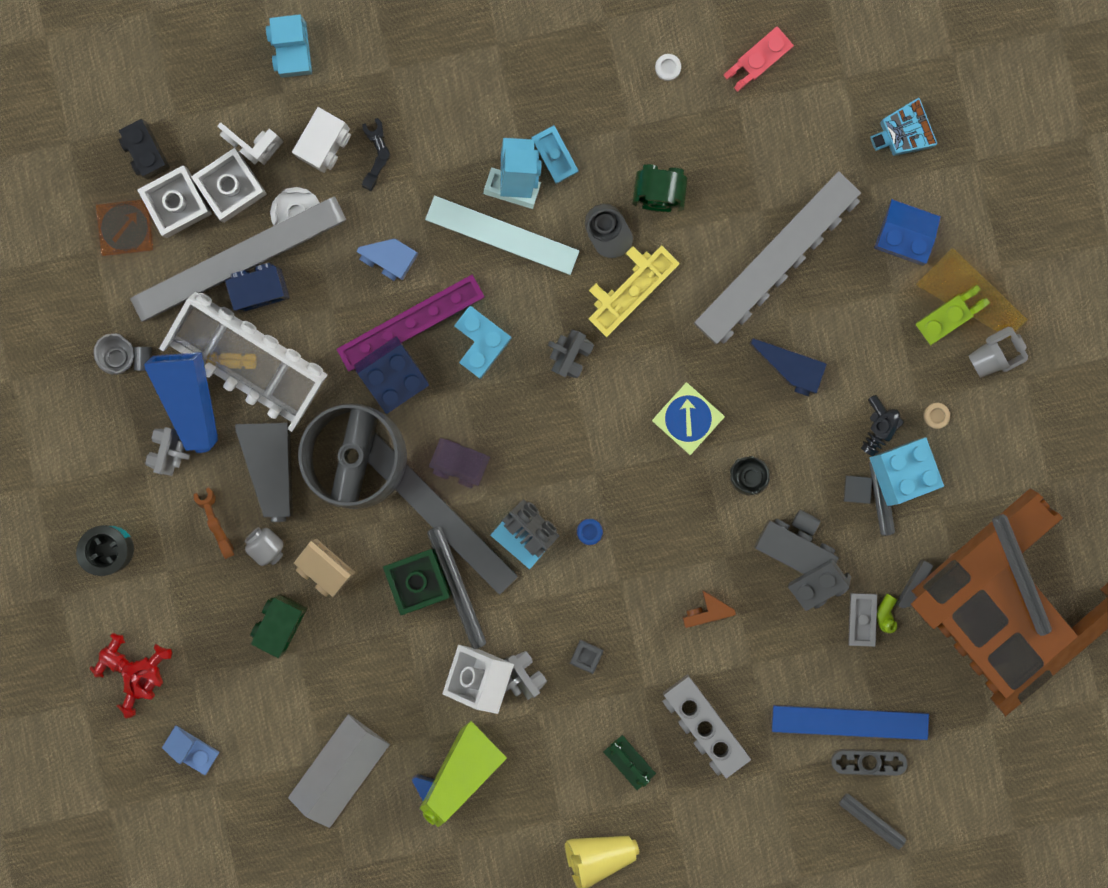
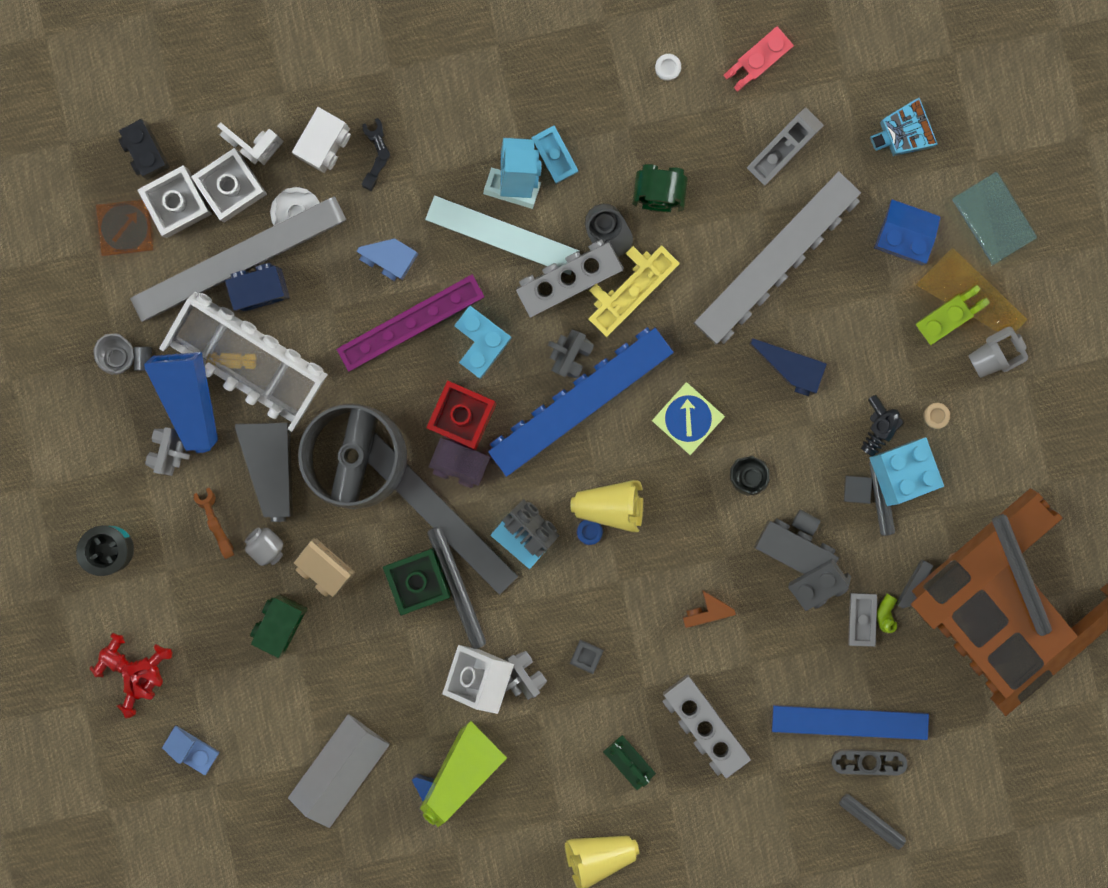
medium azure brick [266,14,312,78] -> none
dark blue brick [354,336,429,414] -> none
none -> red brick [426,380,497,451]
none -> blue brick [488,327,674,477]
none -> light grey brick [516,239,623,317]
none -> light yellow cone [571,480,644,532]
none -> light grey slope [747,107,824,185]
none -> clear light blue piece [952,172,1037,265]

